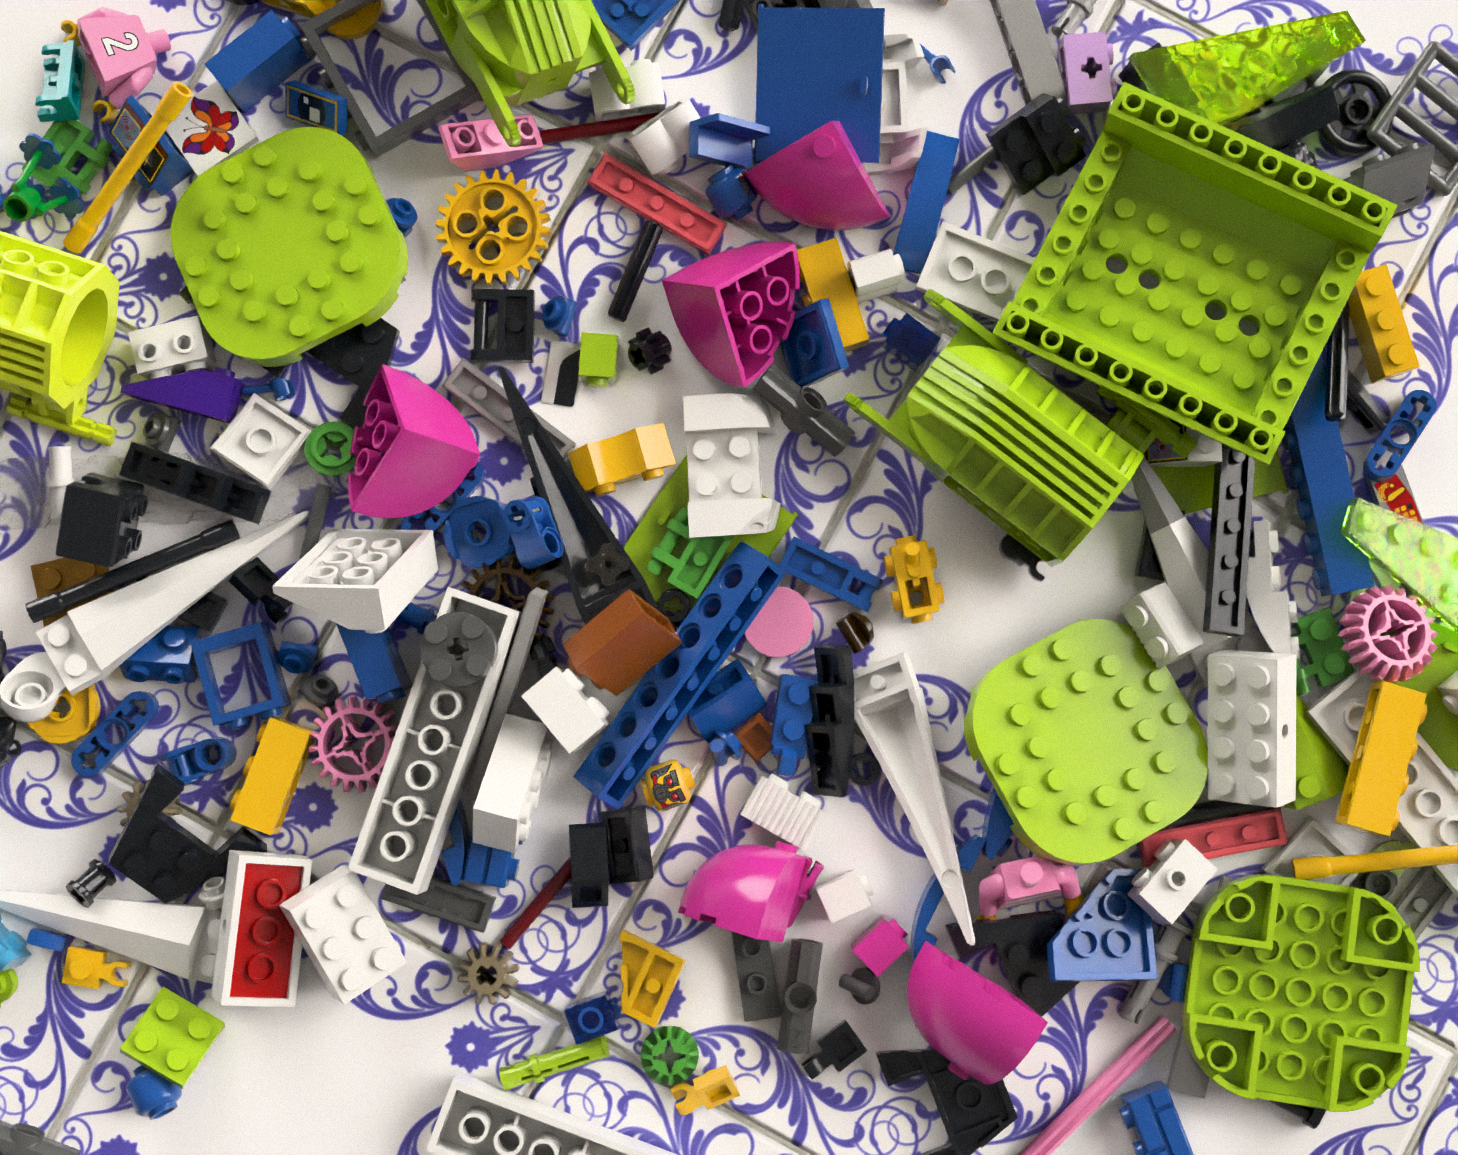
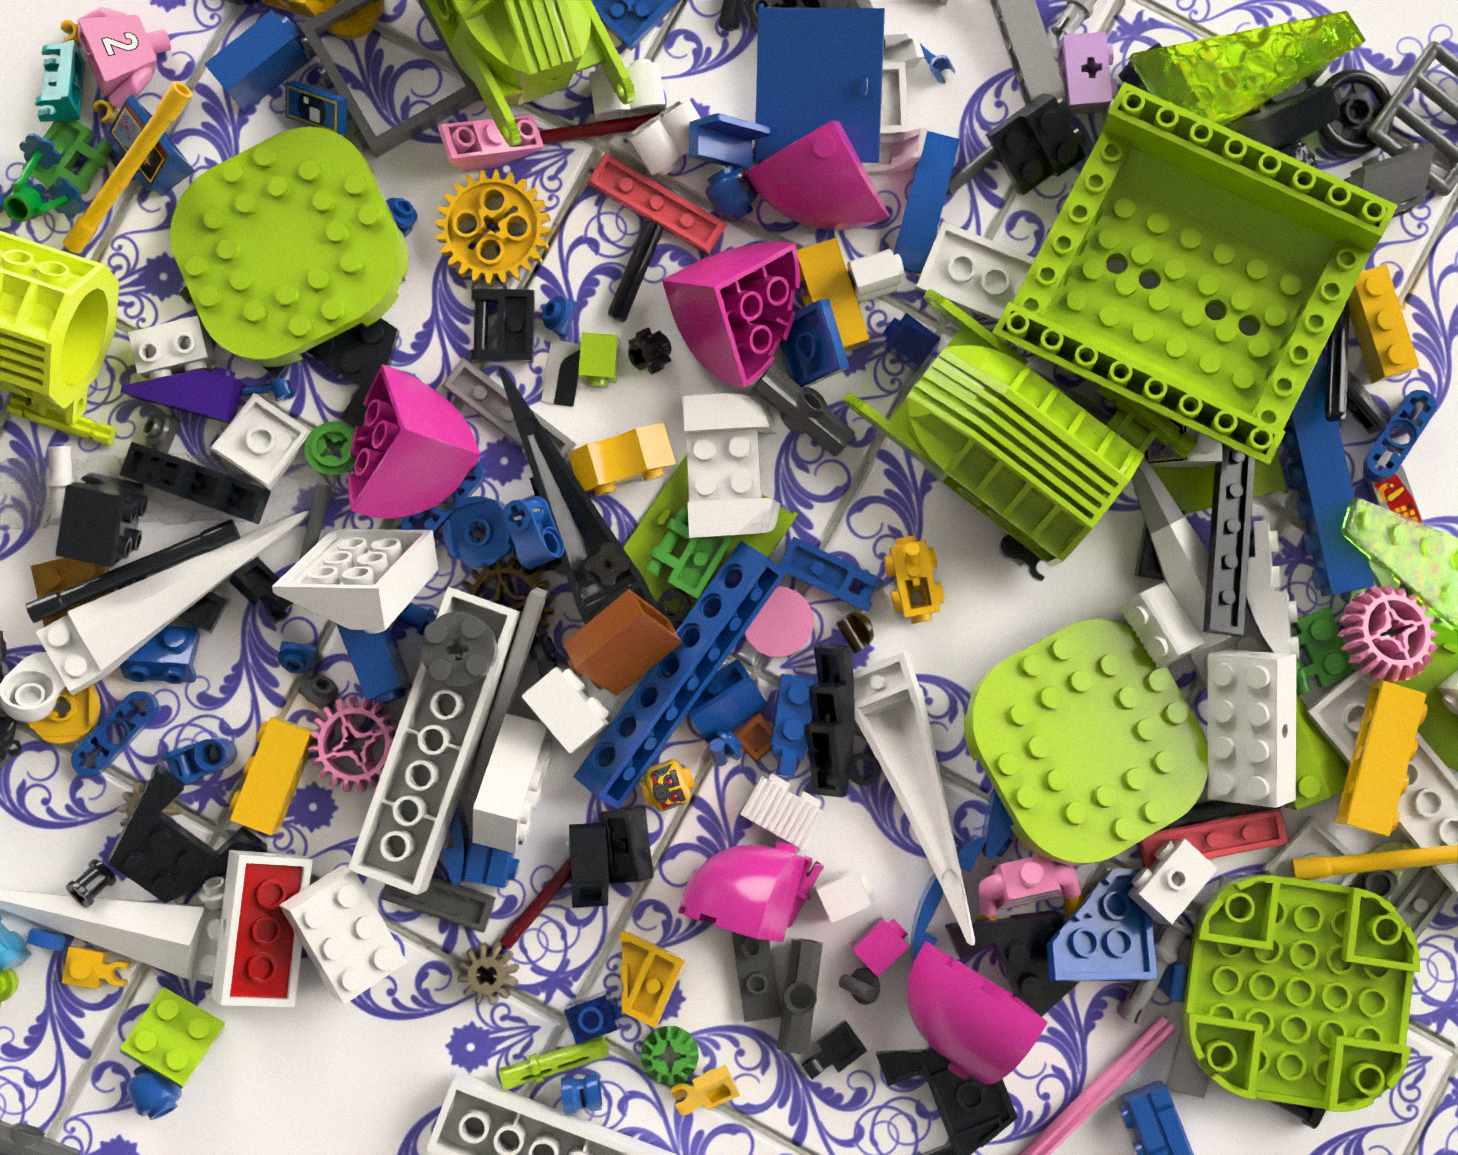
tile [166,80,259,177] -> none
blue window [190,622,292,730] -> none
none -> blue wheel [561,1073,602,1115]

